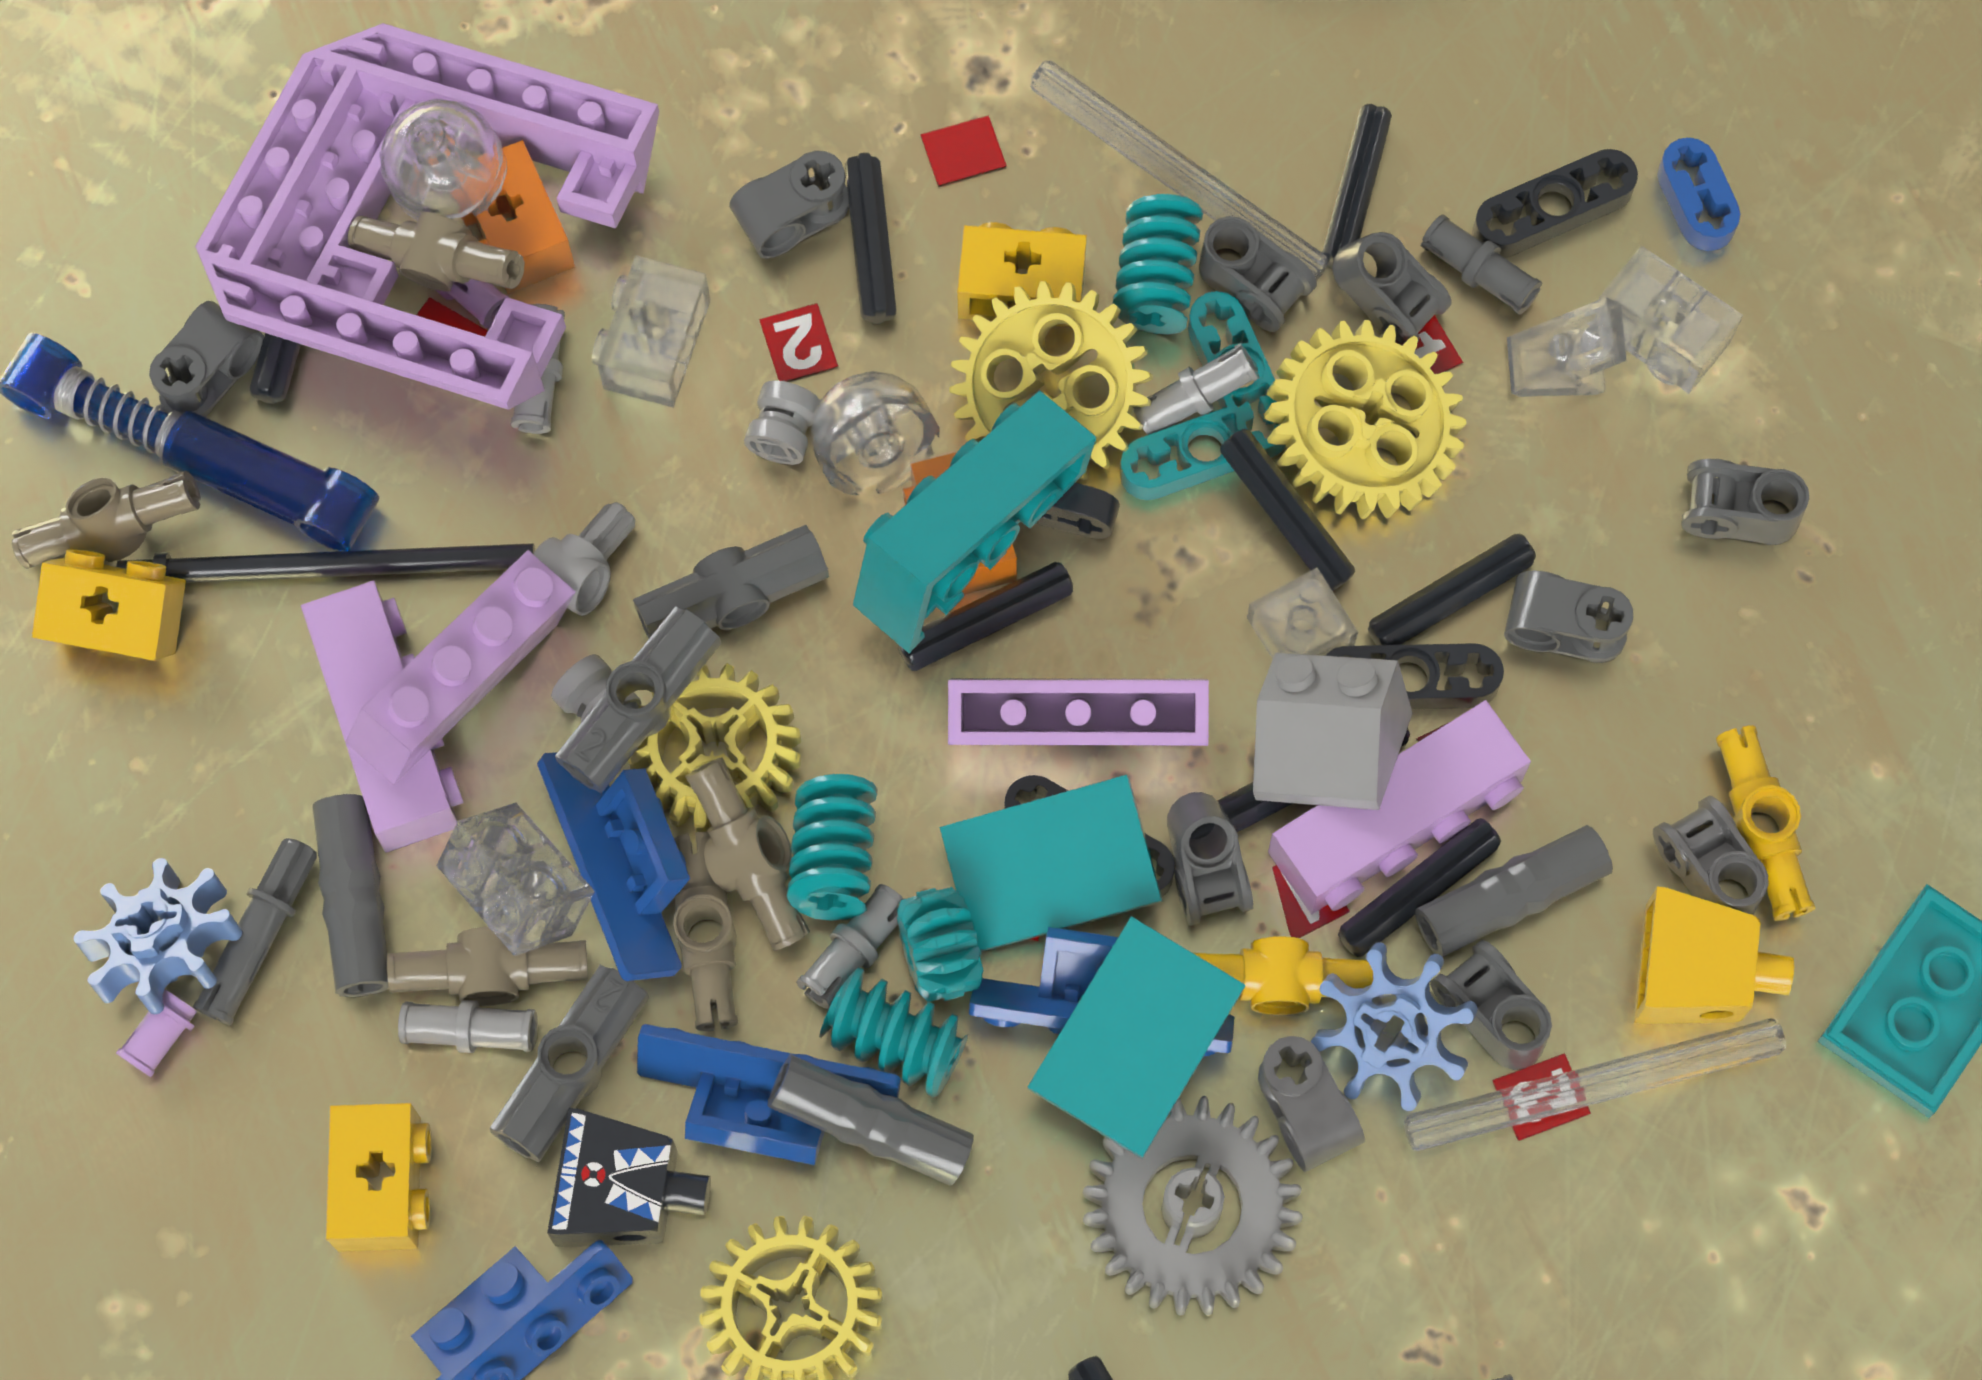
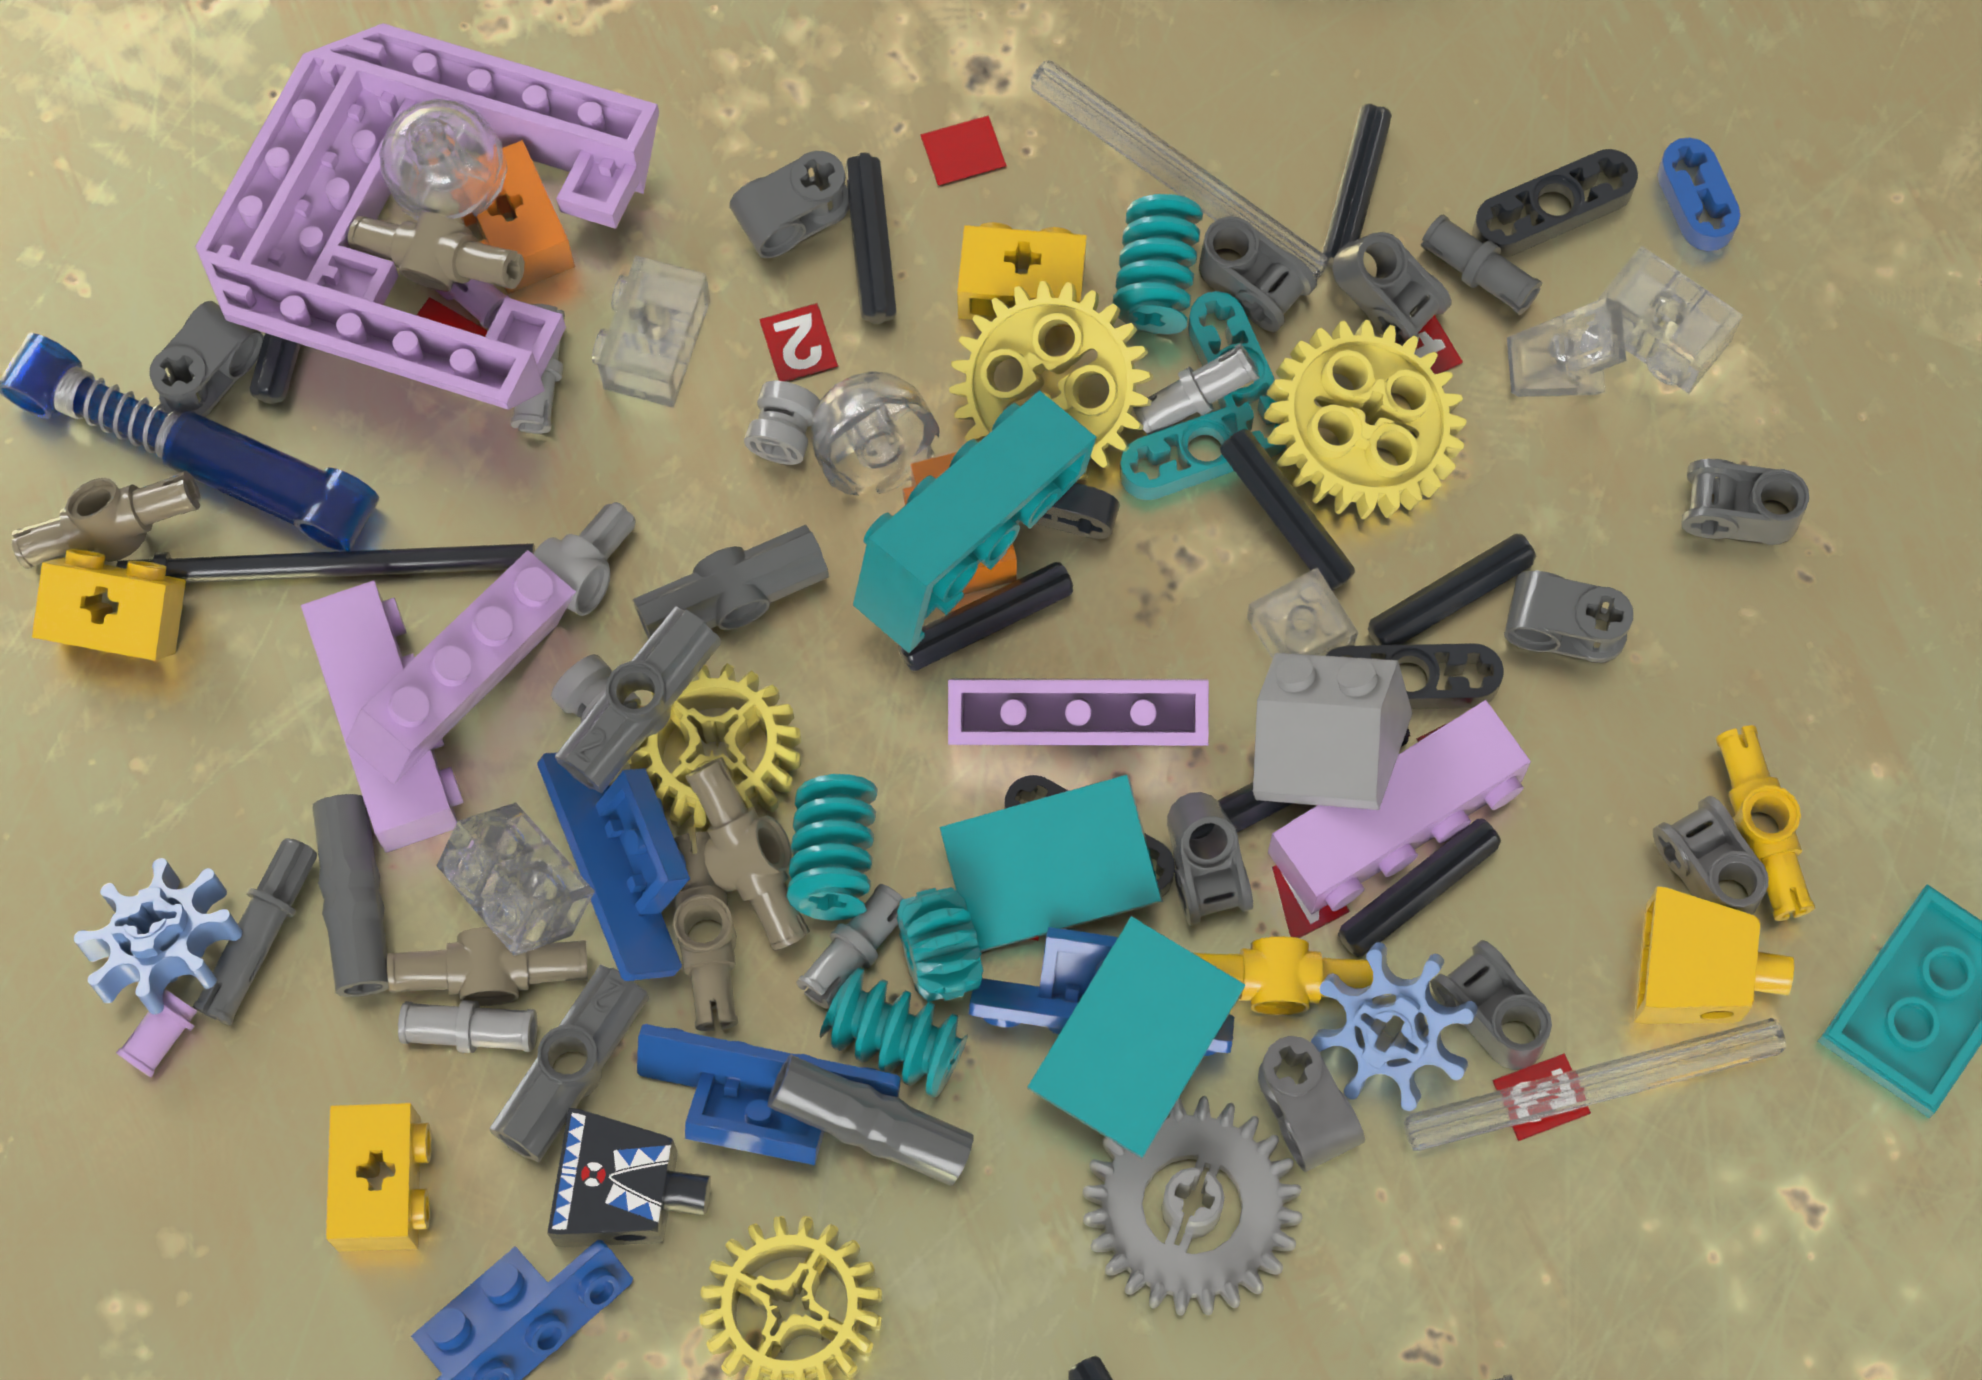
dark grey axle [1415,825,1613,957] -> none

